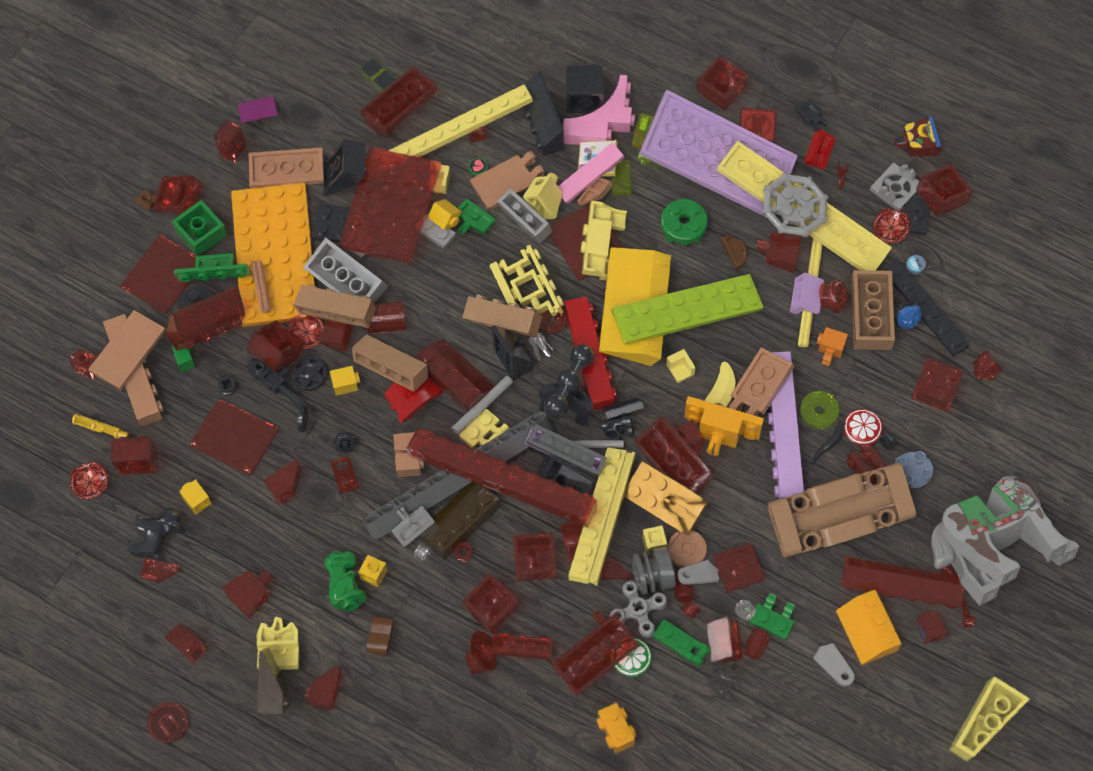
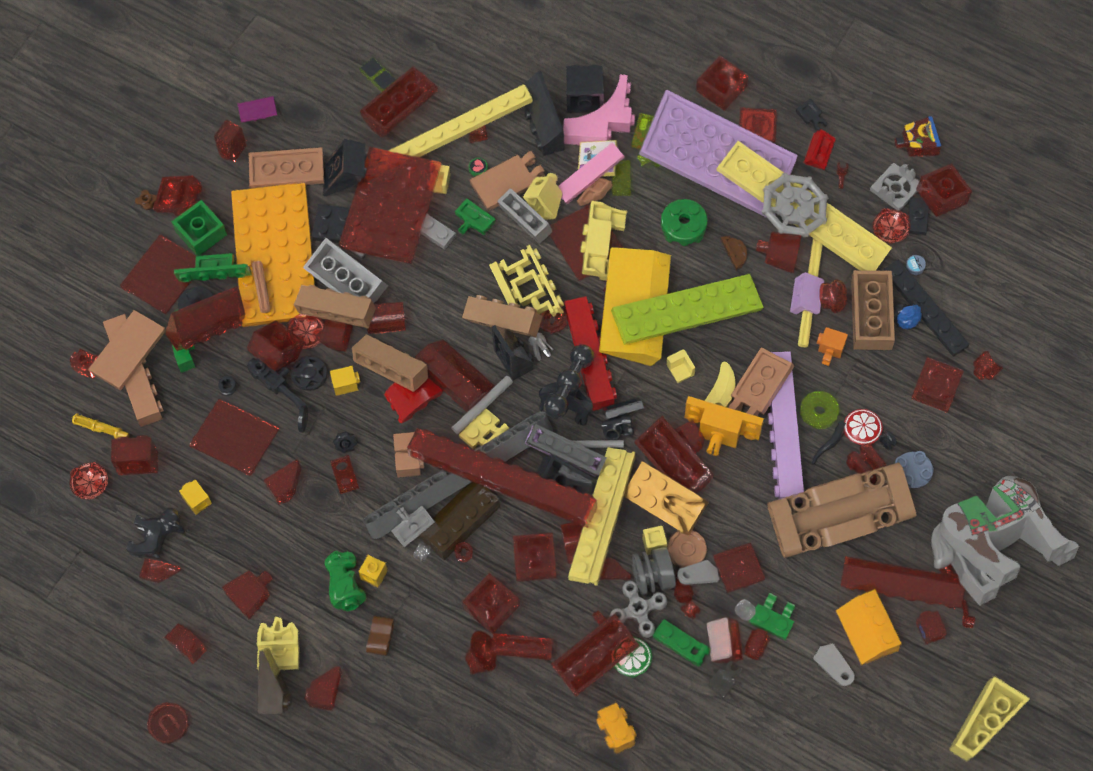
yellow brick [428,199,462,230] -> none

